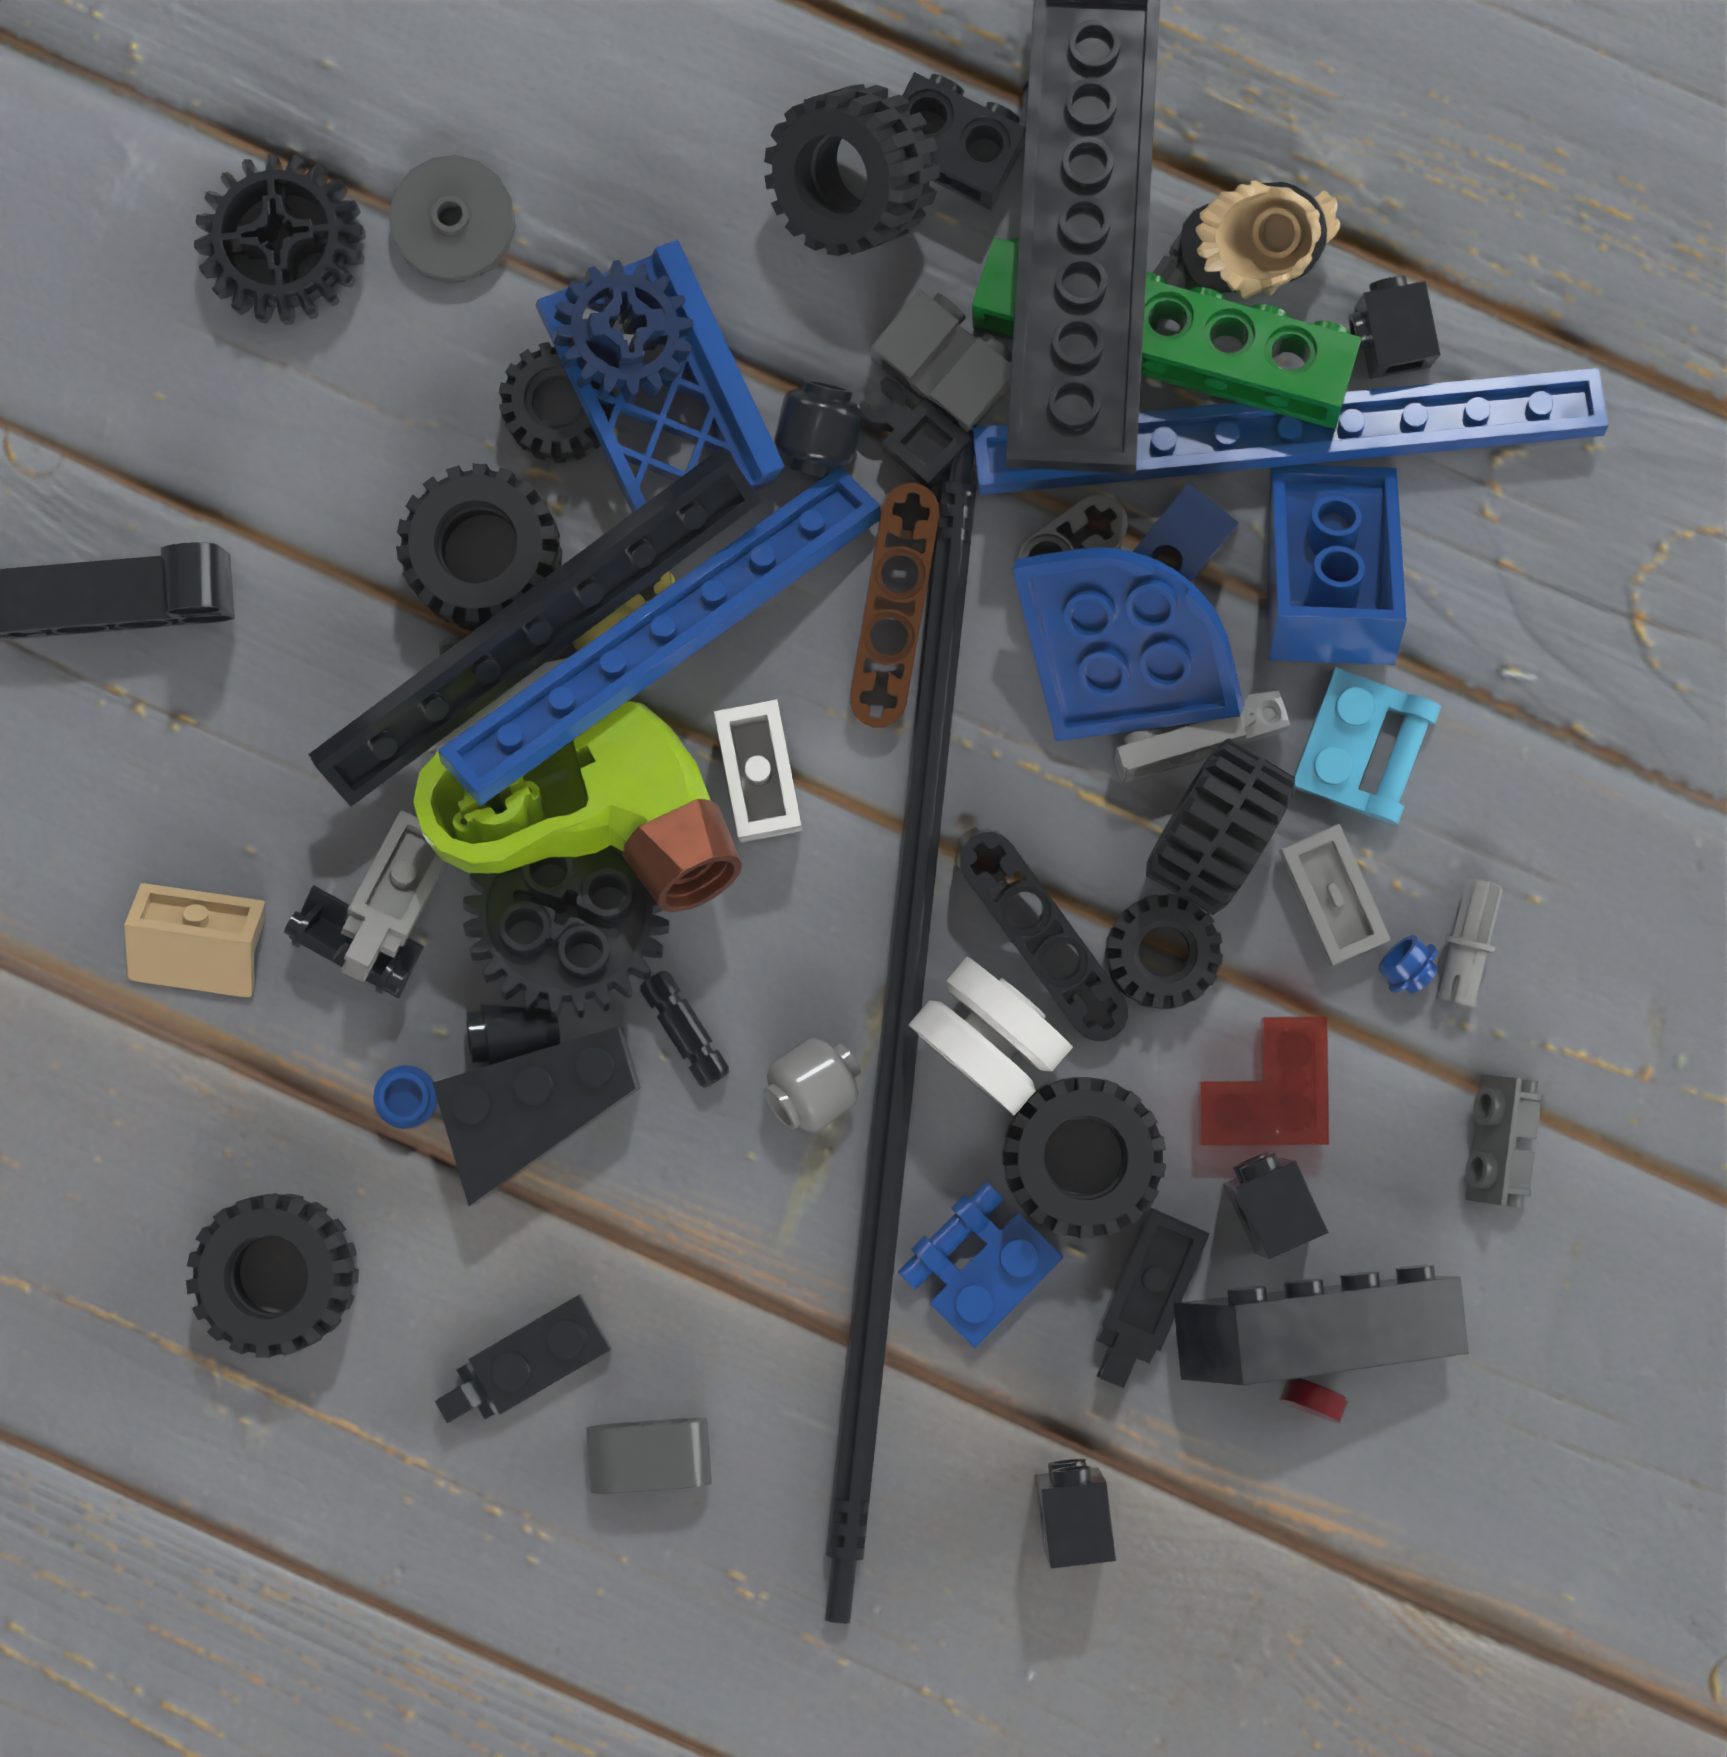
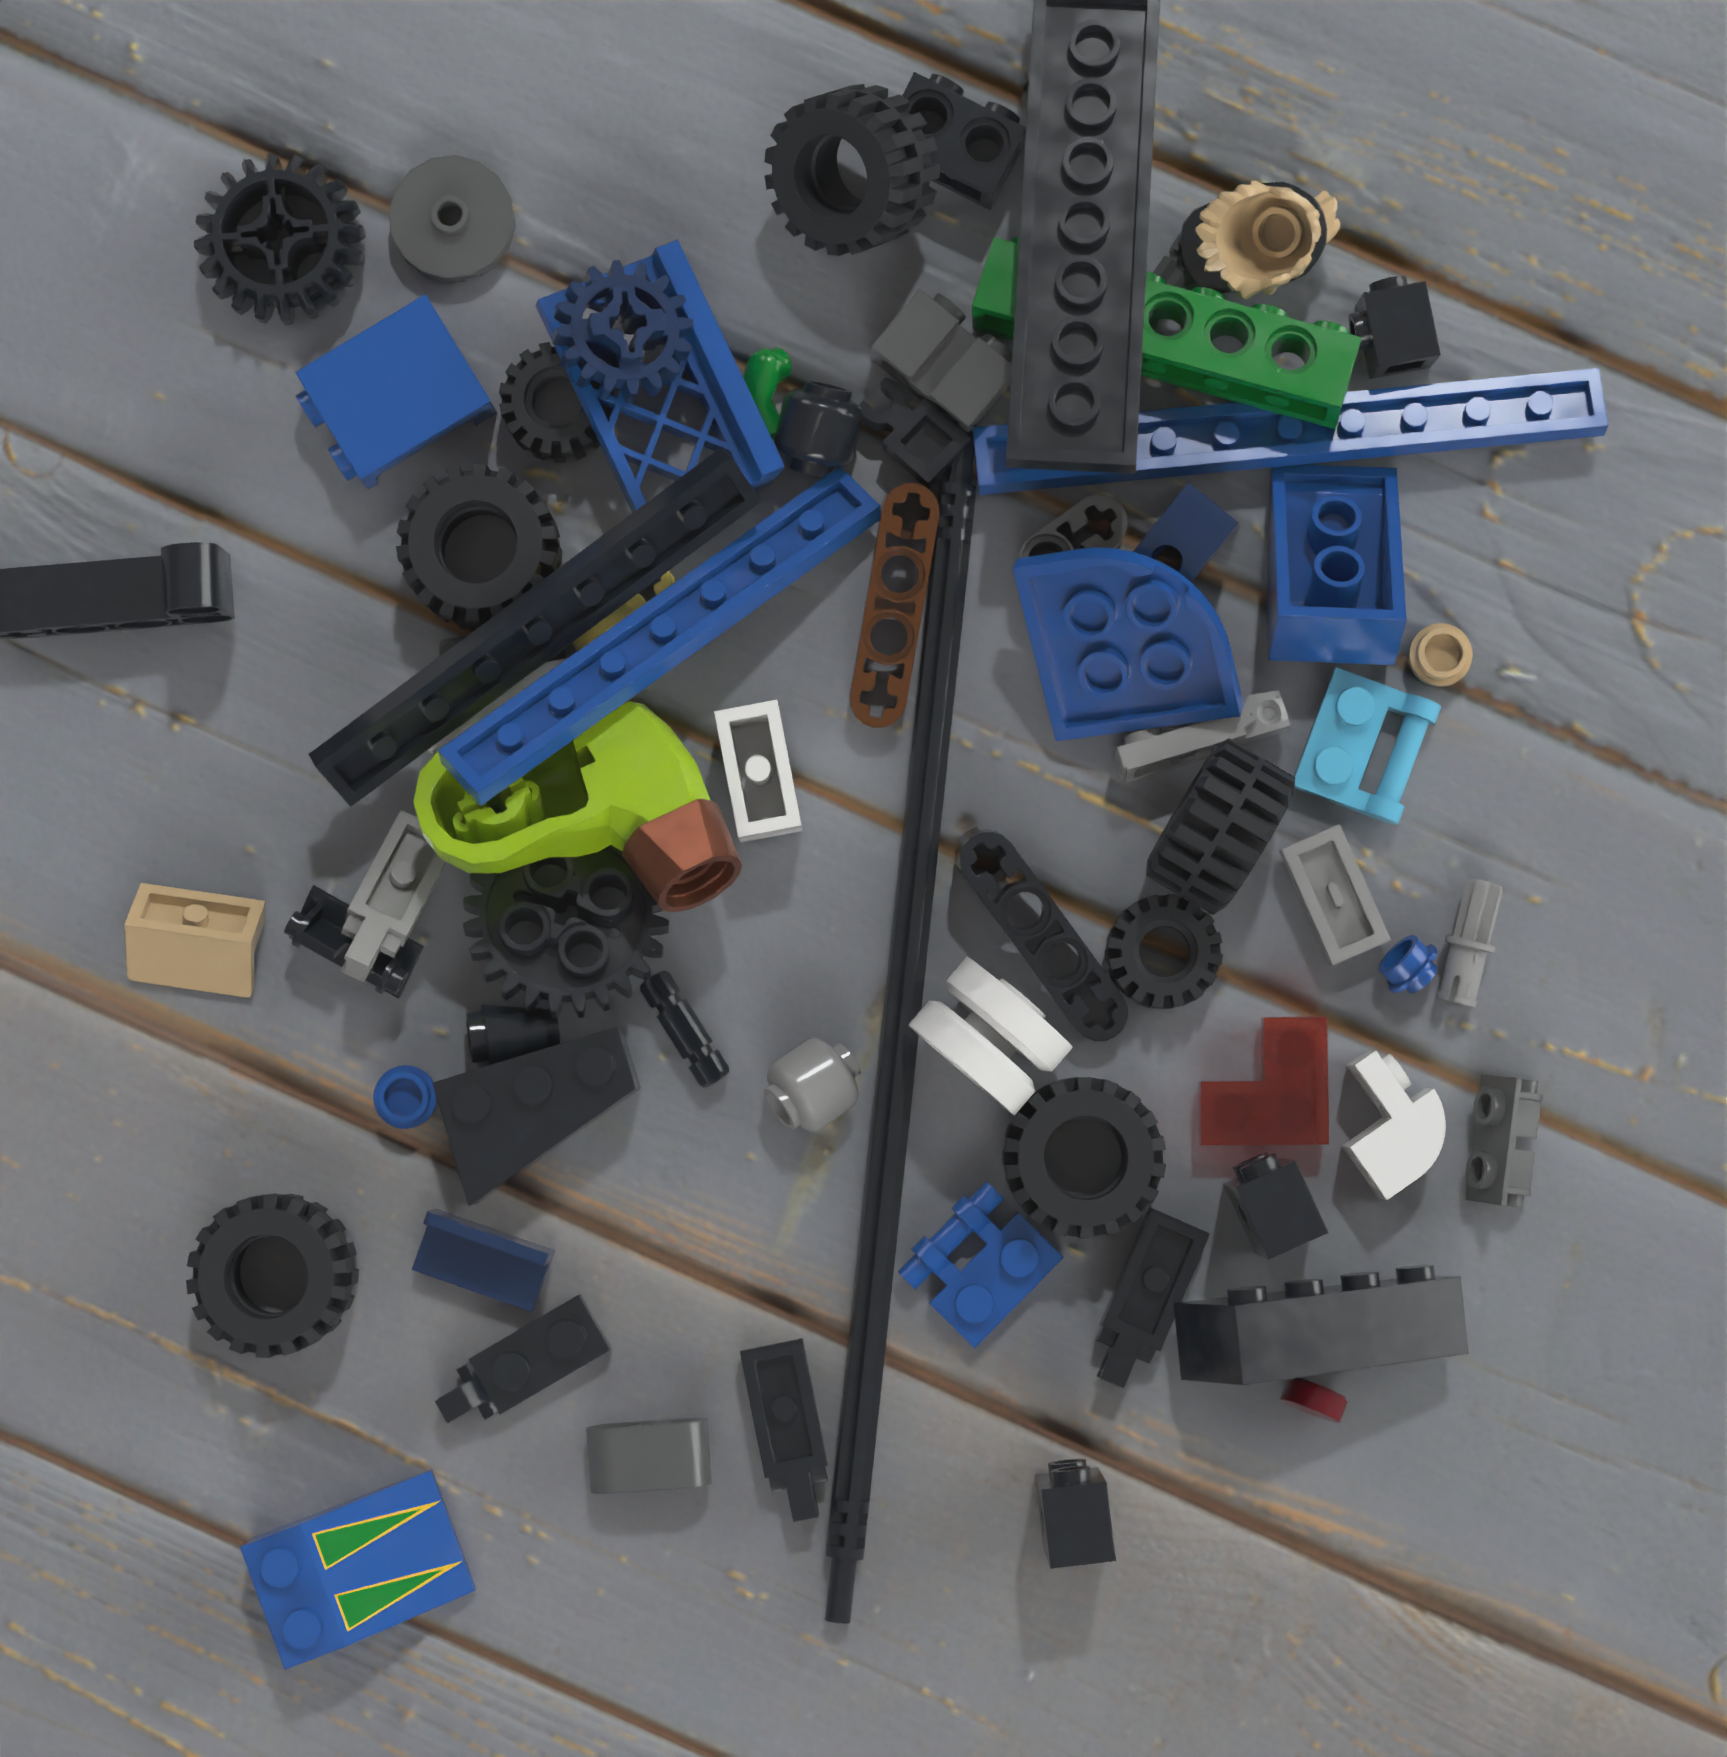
none -> blue slope [240,1469,476,1670]
none -> blue panel [295,294,497,489]
none -> dark blue panel [412,1209,555,1312]
none -> black hinge [740,1338,828,1522]
none -> green arm [743,347,792,440]
none -> white brick [1342,1050,1446,1200]
none -> tan plate [1408,623,1473,687]

